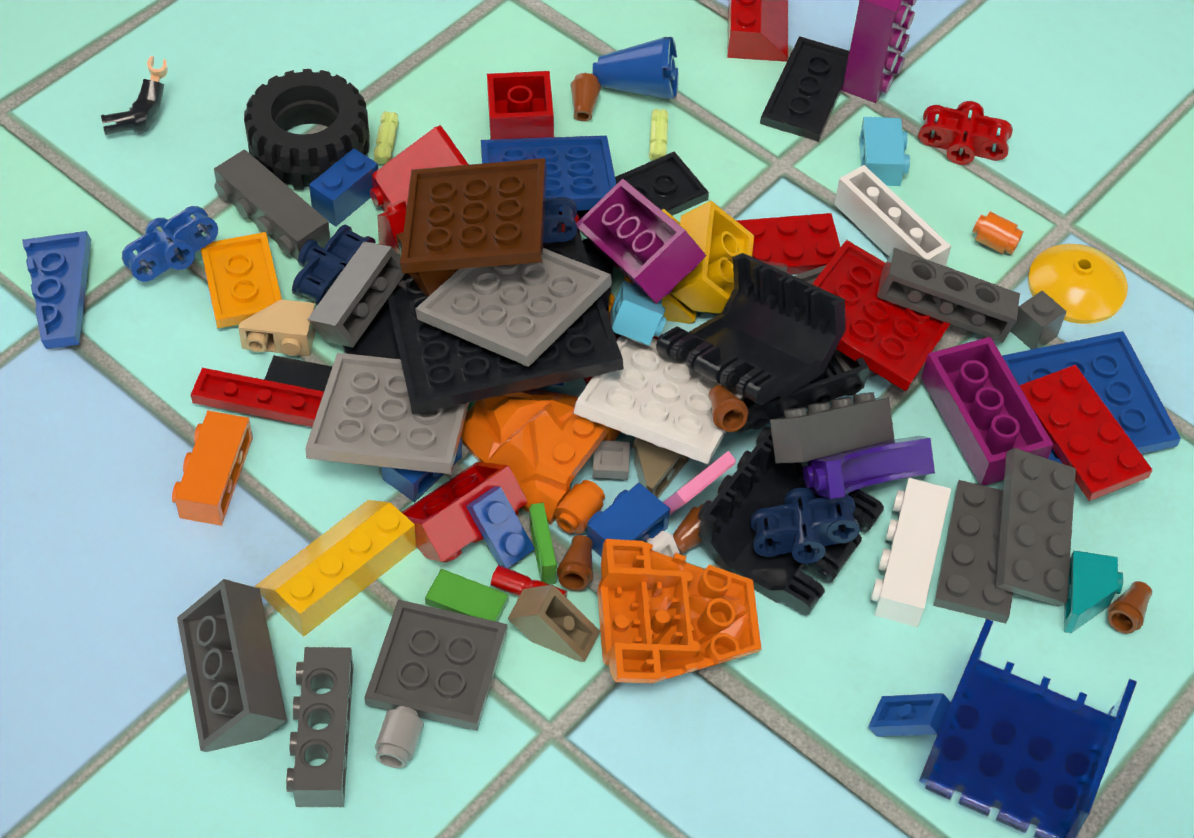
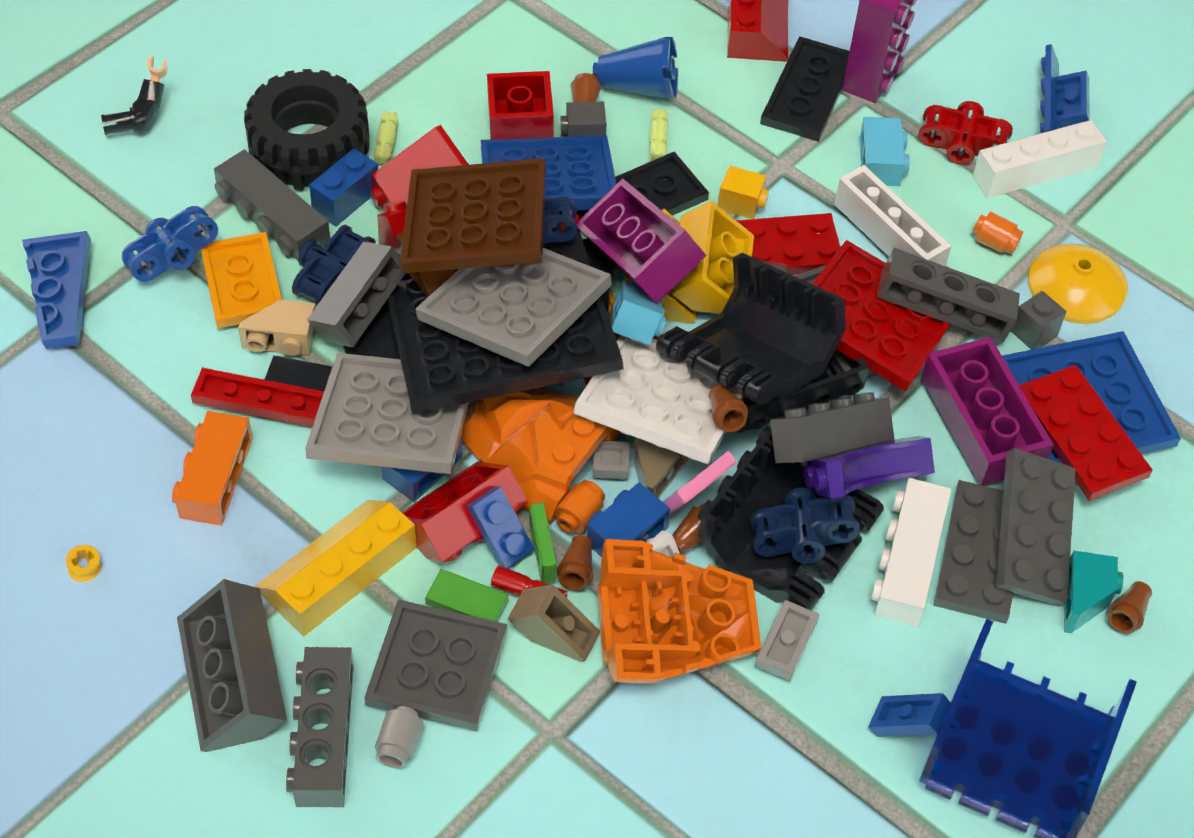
none -> yellow bush [66,545,101,582]
none -> dark grey brick [560,101,607,137]
none -> yellow brick [718,165,769,219]
none -> light grey plate [755,600,820,681]
none -> white brick [972,120,1107,198]
none -> blue bracket [1040,44,1090,133]

